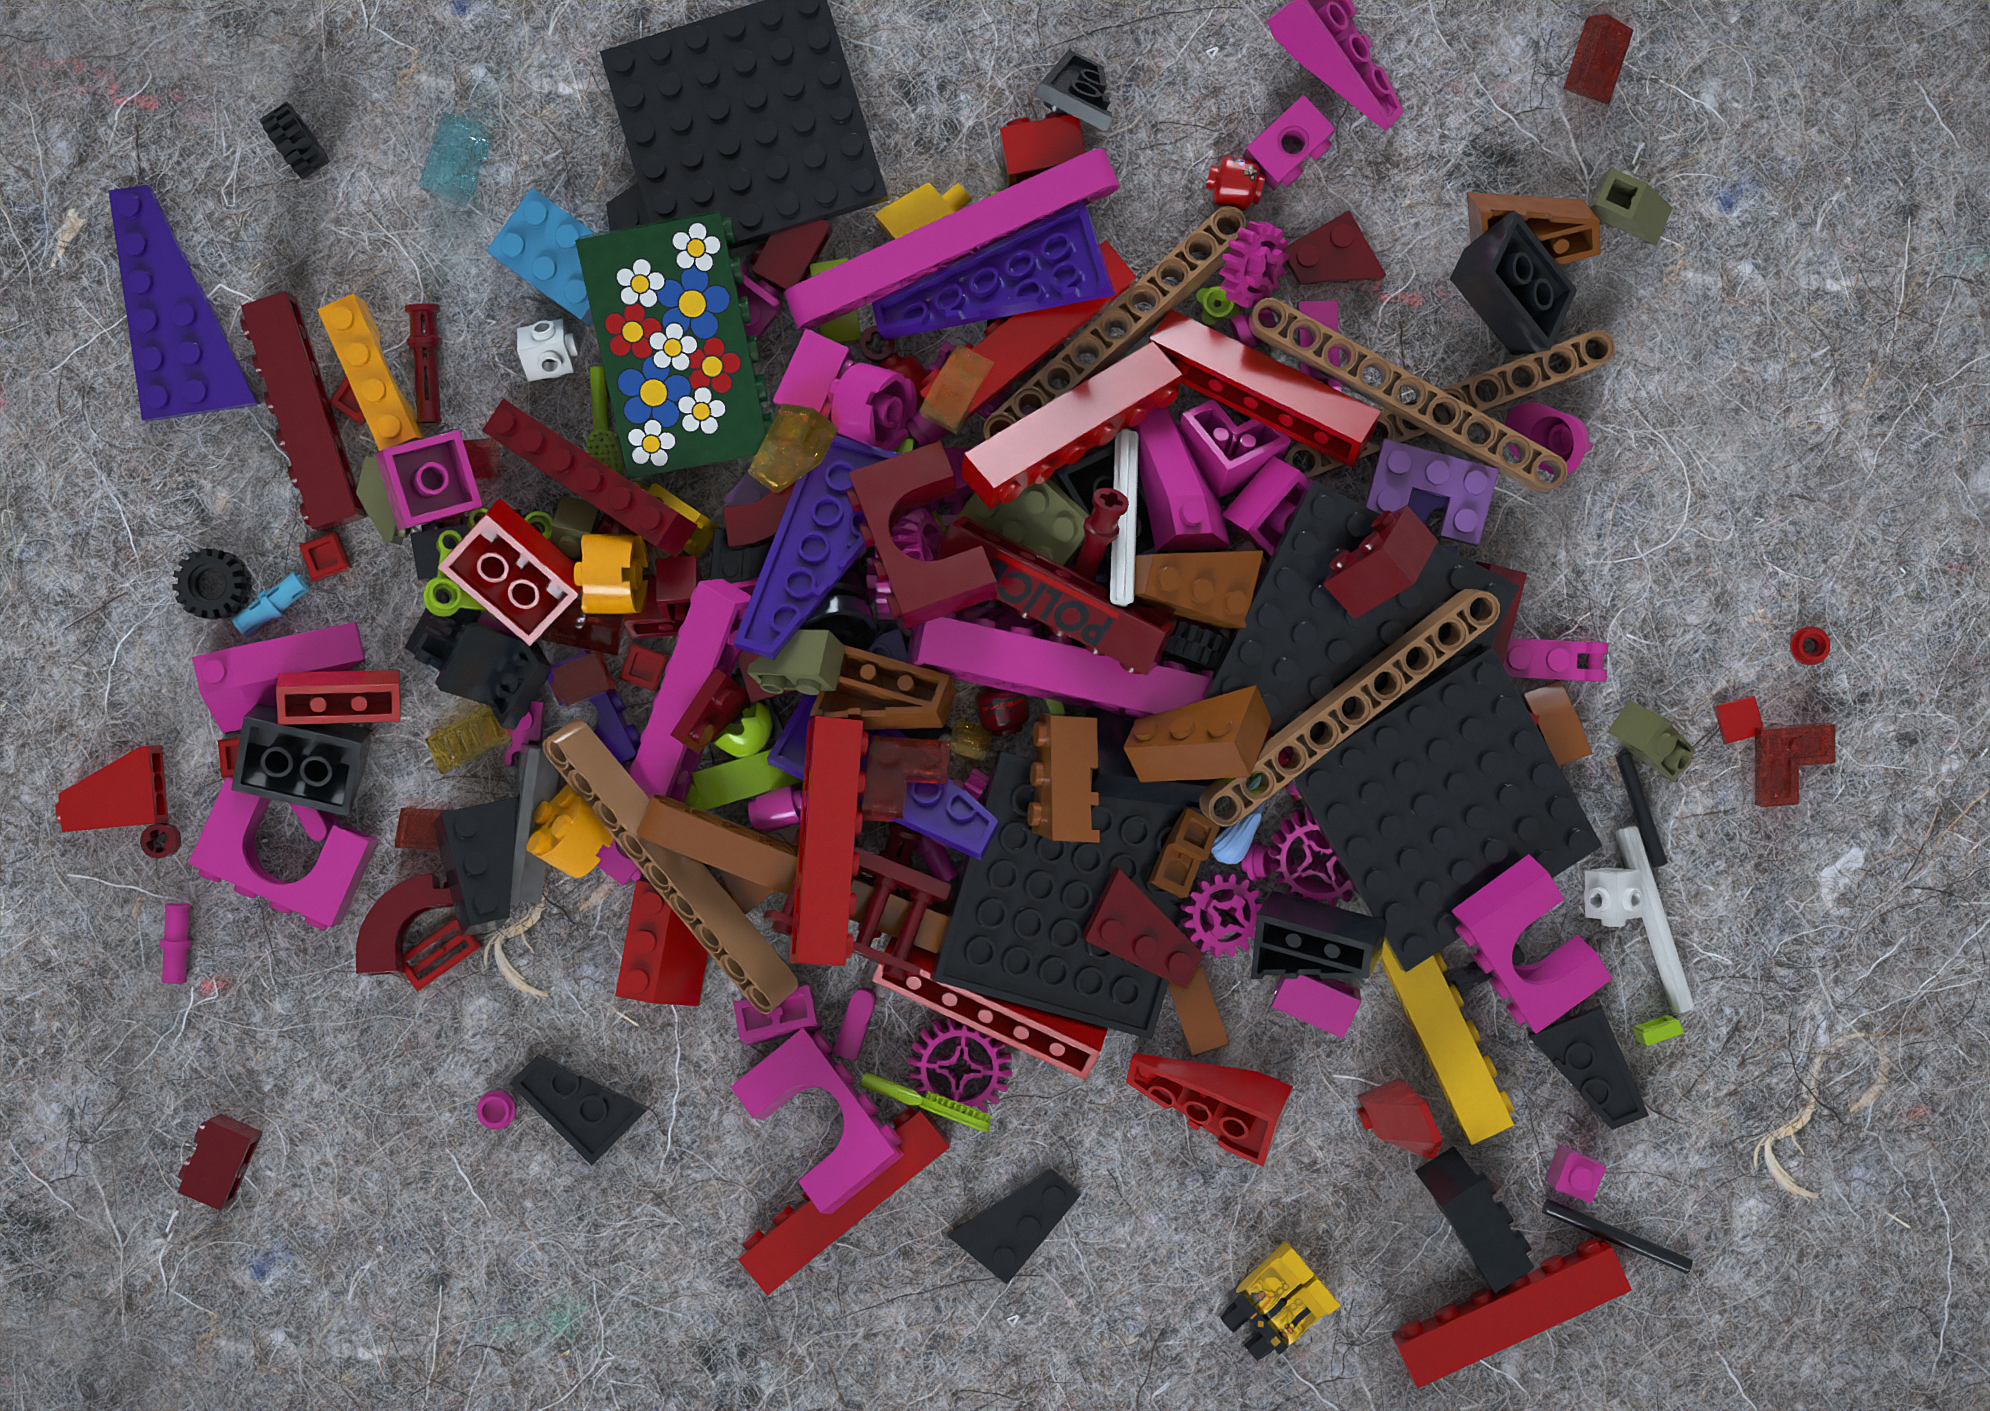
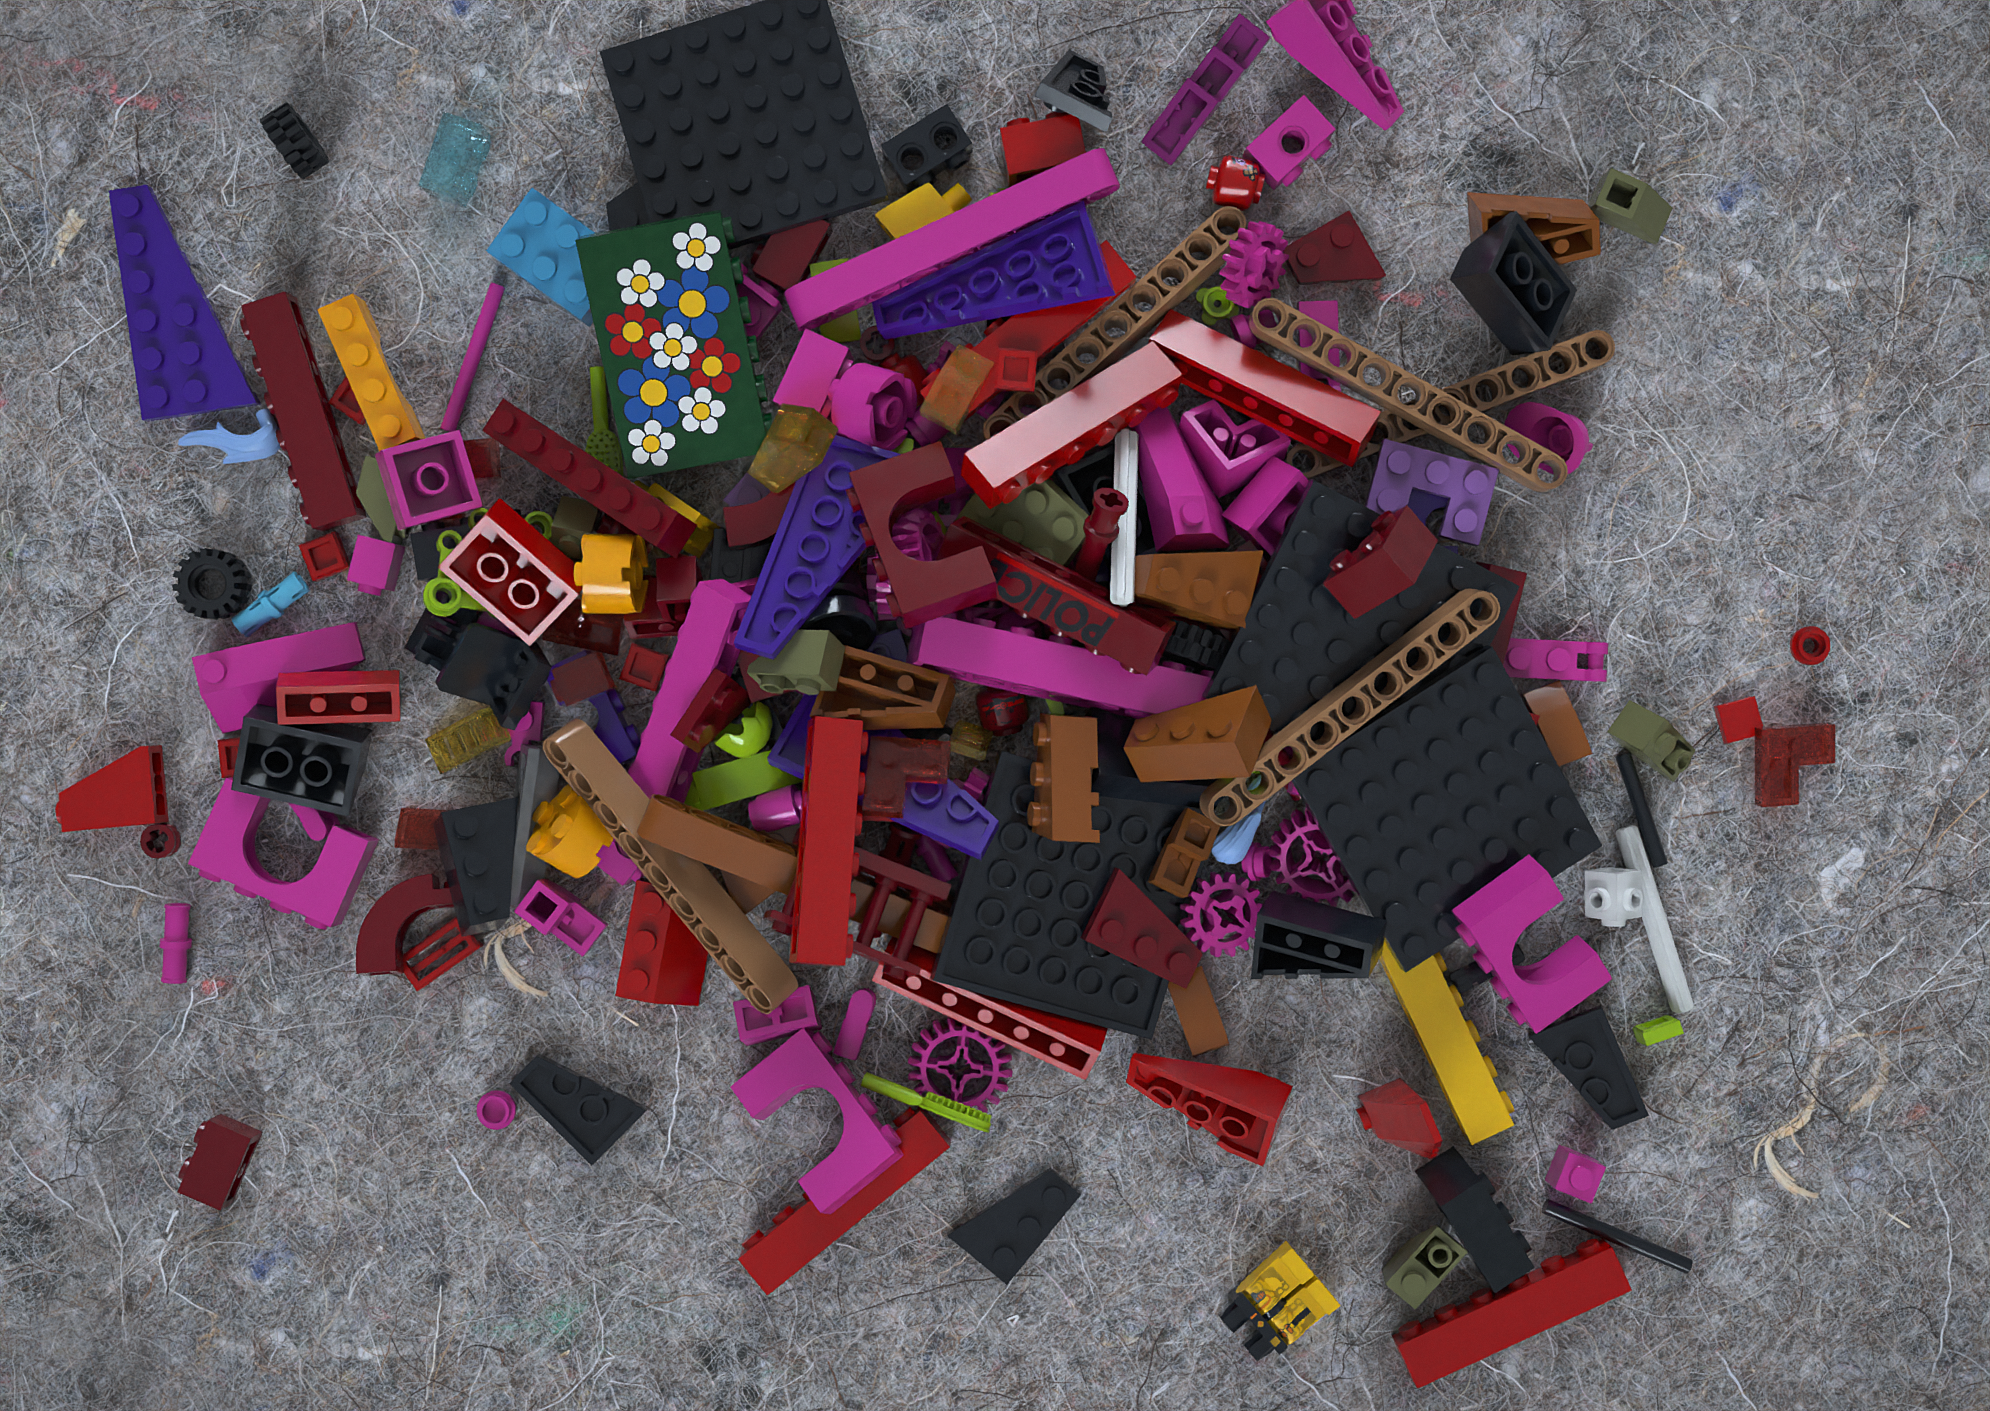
dark red pin [405,303,443,424] -> none
white brick [517,319,579,382] -> none
dark pink hinge [1271,975,1362,1039] -> none
clear red slope [1564,14,1634,104] -> none
none -> light blue piece [178,409,280,464]
none -> dark pink brick [347,535,405,596]
none -> dark pink bar [440,282,505,432]
none -> dark pink brick [514,879,609,957]
none -> black brick [881,104,973,193]
none -> red tile [994,348,1038,393]
none -> magenta slope [1141,13,1271,166]
none -> olive slope [1382,1224,1468,1310]

